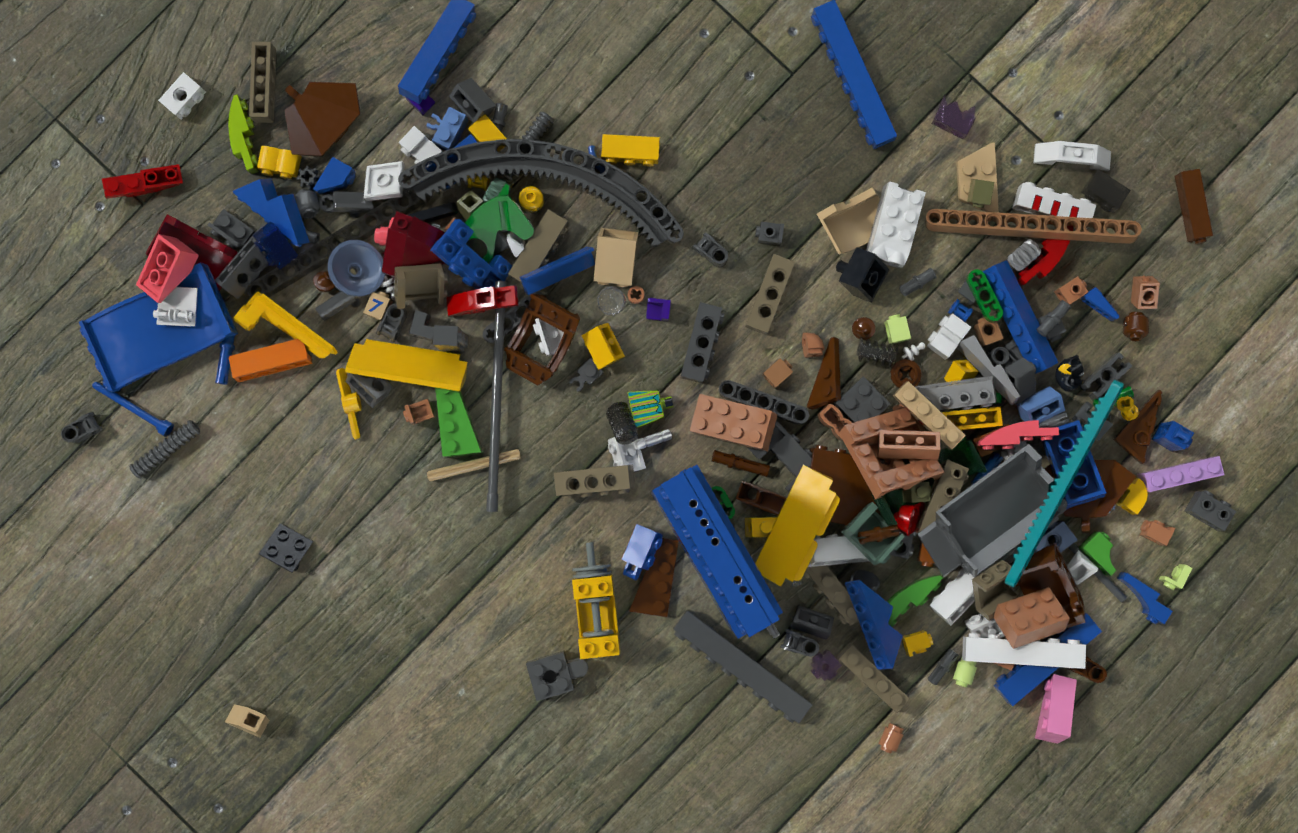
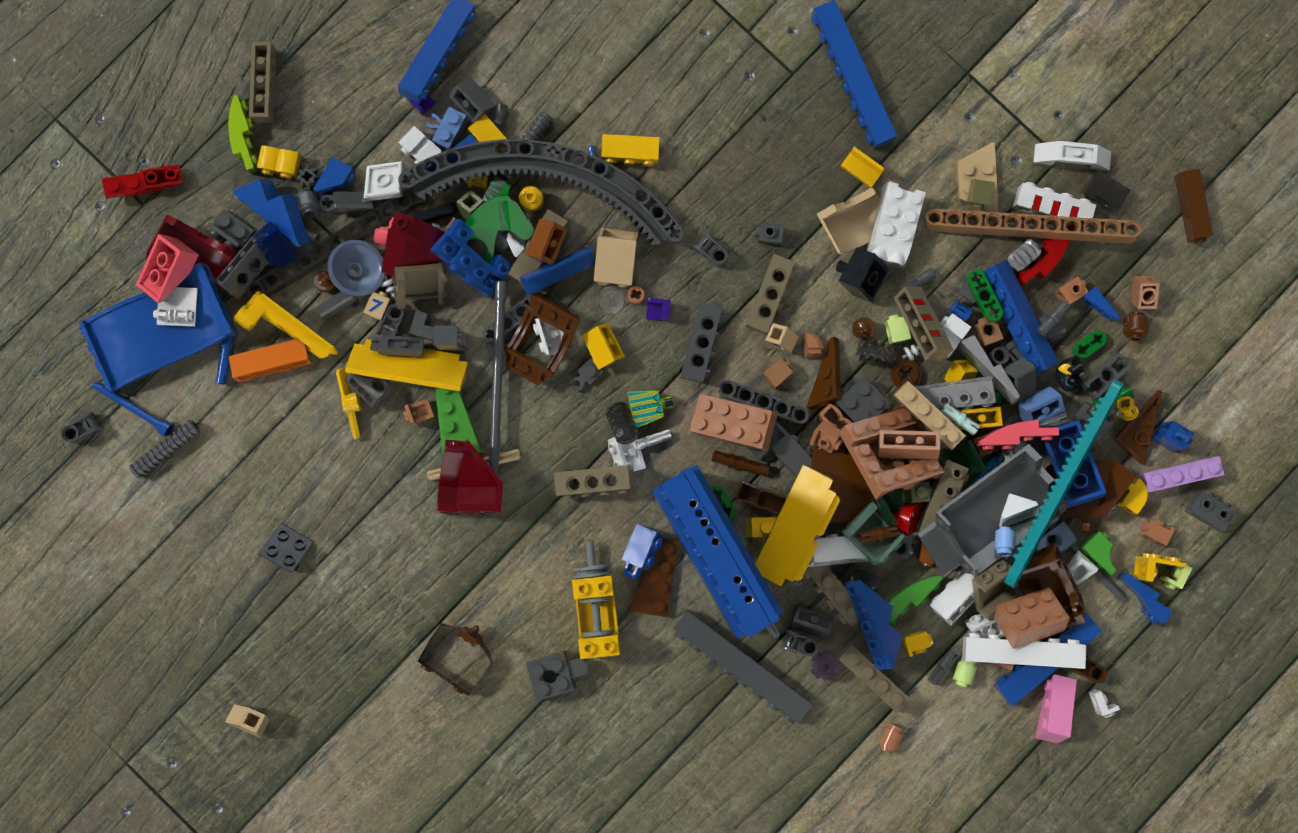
white brick [158,72,206,120] -> none
reddish brown panel [284,82,360,157] -> none
red slope [447,285,518,317] -> none
clear purple piece [931,94,979,139] -> none
none -> dark grey hinge [370,335,424,357]
none -> reddish brown piece [417,623,493,696]
none -> dark red panel [436,439,503,514]
none -> dark orange brick [525,219,567,265]
none -> tan brick [765,323,799,353]
none -> nougat brick [810,420,843,453]
none -> yellow panel [840,147,885,188]
none -> dark tan brick [894,286,954,361]
none -> light aqua pin [941,403,980,435]
none -> light blue brick [994,526,1015,557]
none -> white slope [999,493,1038,527]
none -> green beam [1072,330,1107,359]
none -> white bracket [1088,689,1120,717]
none -> yellow bracket [1133,553,1187,582]

